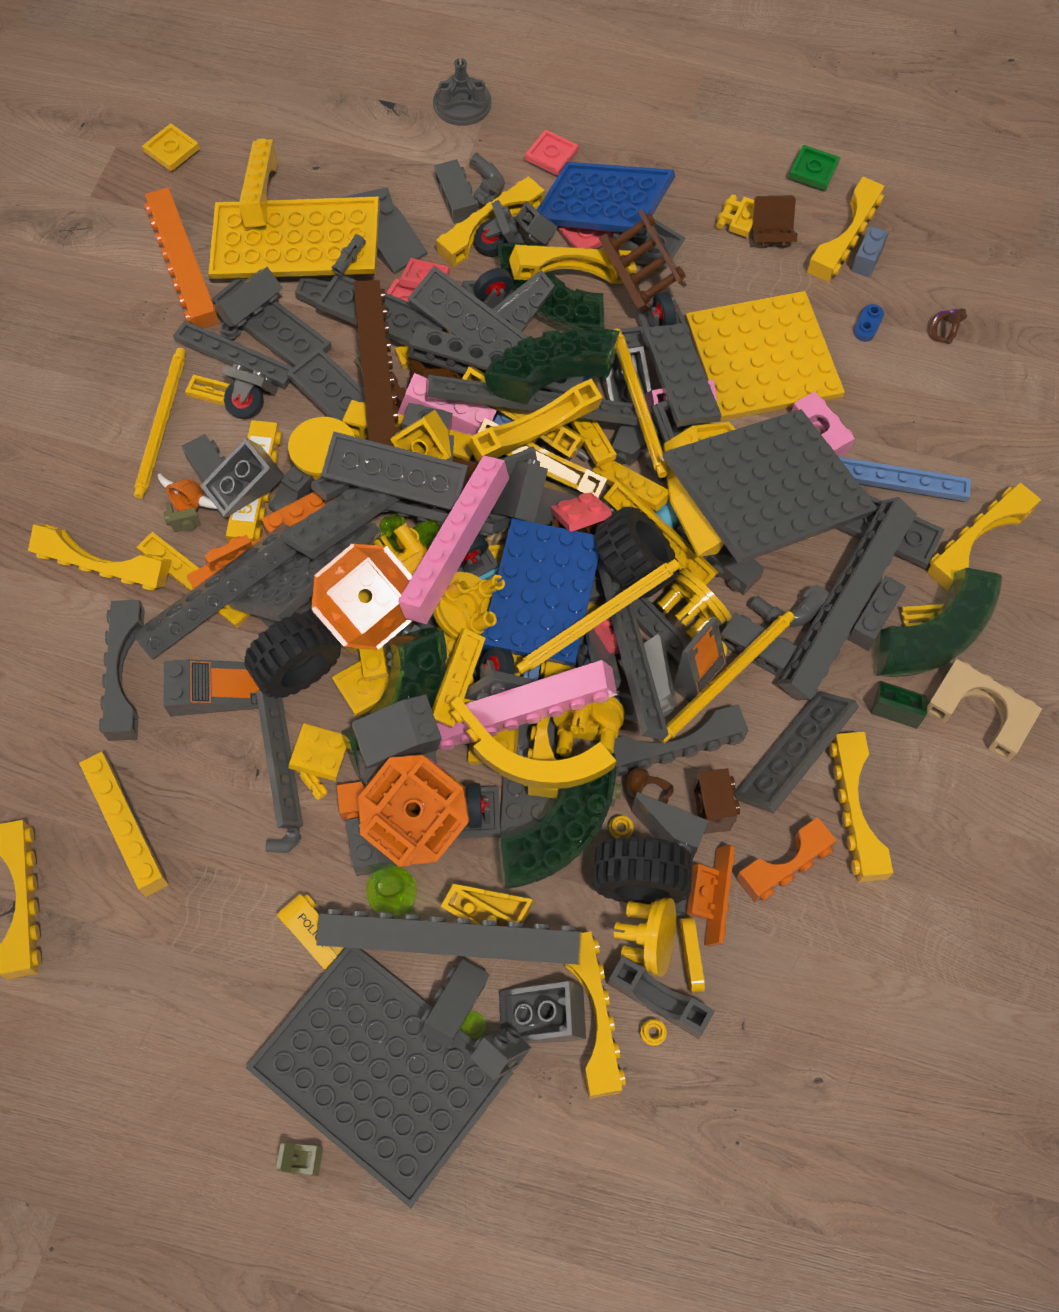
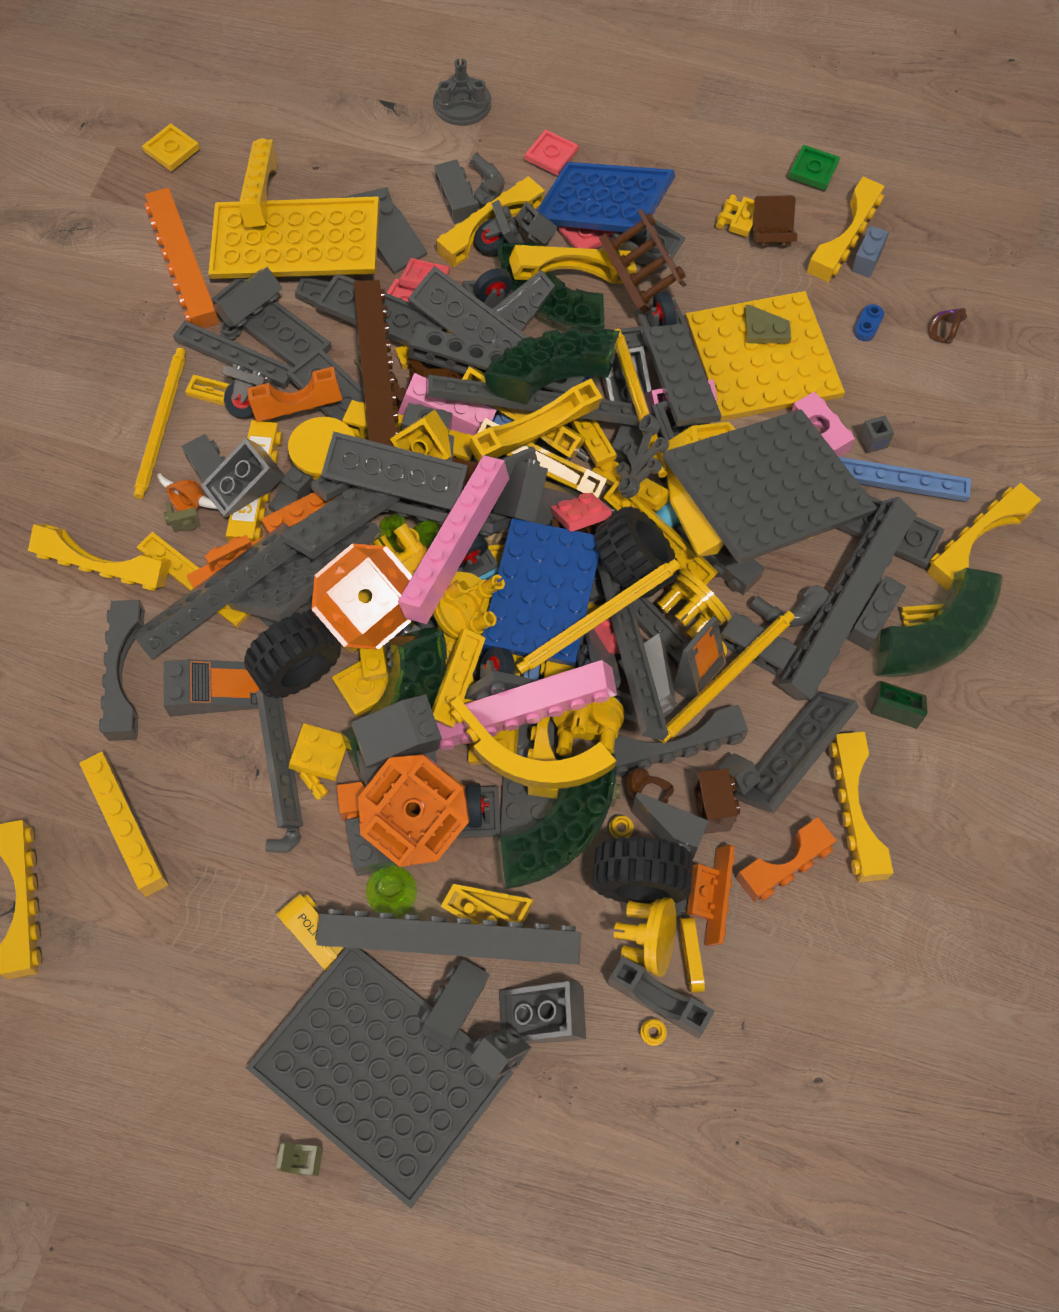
dark grey pin [331,234,366,276] -> none
clear neon green plate [460,1013,486,1040] -> none
yellow arch [564,931,626,1099] -> none
tan arch [927,659,1042,761] -> none
none -> orange arch [247,366,343,422]
none -> dark grey plant [616,414,669,499]
none -> dark grey brick [717,753,761,795]
none -> olive wing [745,305,791,343]
none -> dark grey brick [859,415,894,453]

